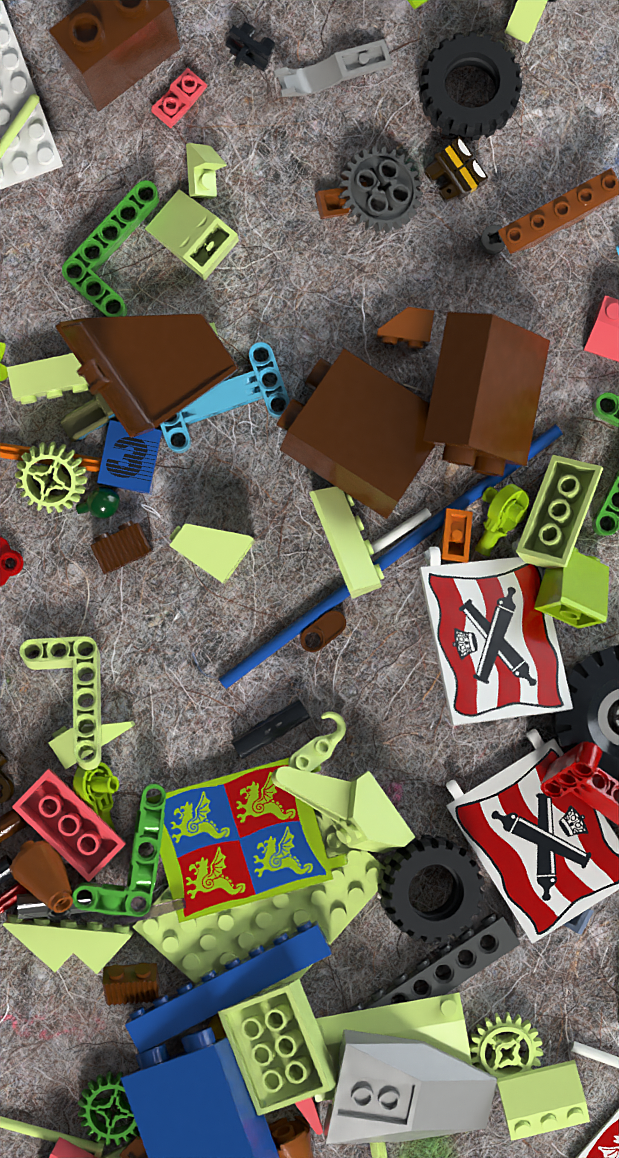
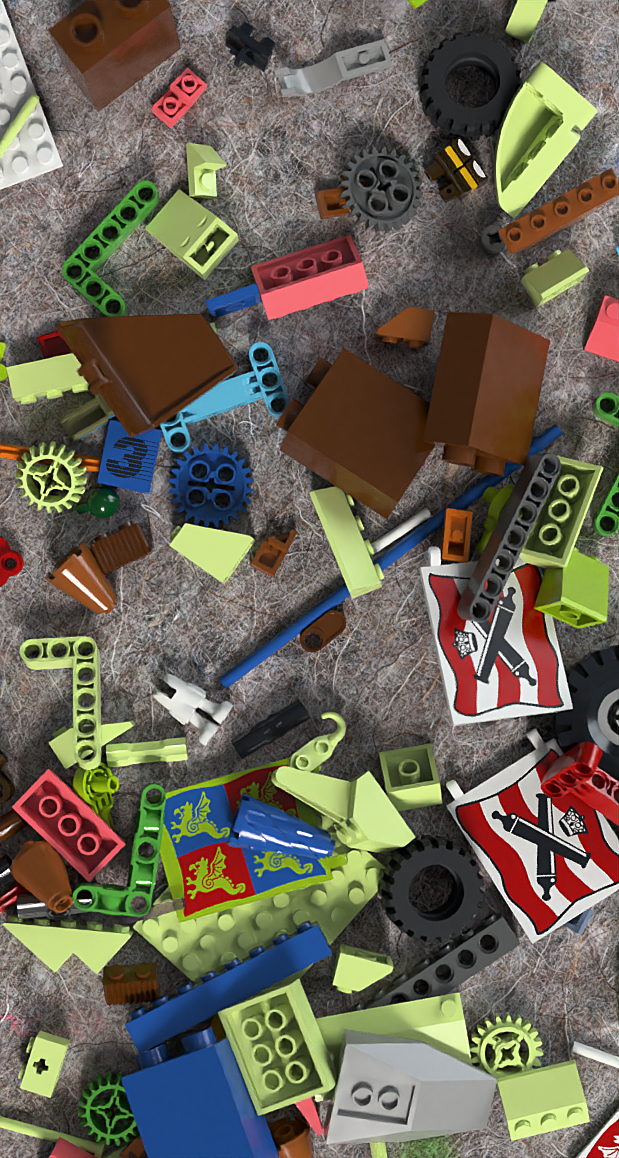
none -> yellowish green brick [18,1031,70,1098]
none -> red tile [38,331,71,359]
none -> dark orange cone [44,541,118,615]
none -> yellowish green axle [106,737,188,767]
none -> white piece [152,673,233,746]
none -> blue gear [168,443,254,529]
none -> blue tile [205,283,261,319]
none -> blue cone [227,793,336,860]
none -> dark orange slope [250,530,297,578]
none -> coral slope [251,234,369,320]
none -> yellowish green slope [332,943,393,993]
none -> yellowish green slope [379,743,442,811]
none -> dark grey beam [457,453,561,623]
none -> yellowish green panel [493,61,598,219]
none -> yellowish green slope [520,249,589,308]

